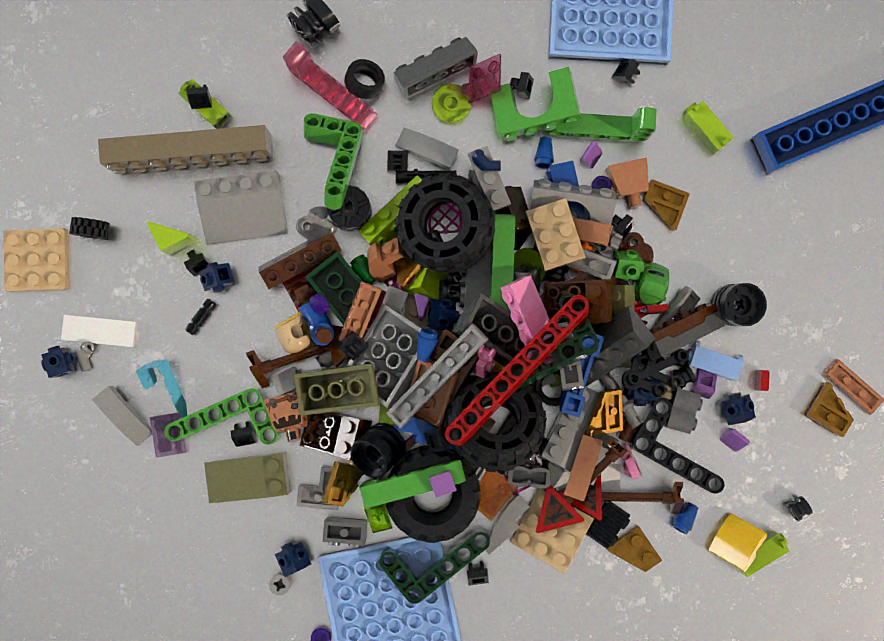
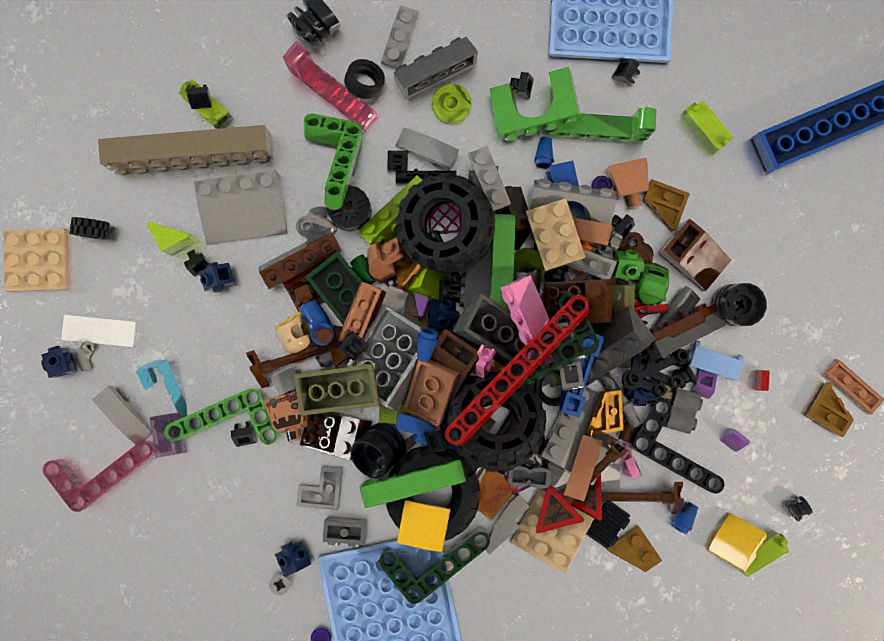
black axle [185,299,216,335] -> none
olive slope [204,452,291,503] -> none
dark purple tile [309,294,329,315] -> none
pearl gold wing [323,461,363,506] -> none
clear neon green slope [363,503,393,533] -> none
light grey tile [386,324,489,429] -> none
medium lavender slope [429,470,457,498] -> none
clear pink hinge [460,54,501,104] -> none
black tile [467,561,489,586] -> none
dark blue arm [472,149,501,171] -> none
medium lavender slope [580,141,602,168] -> none
dark blue brick [722,392,756,425] -> none
none -> clear pink beam [43,440,158,512]
none -> light grey plate [381,5,419,68]
none -> yellow slope [397,500,450,552]
none -> reddish brown slope [658,218,731,291]

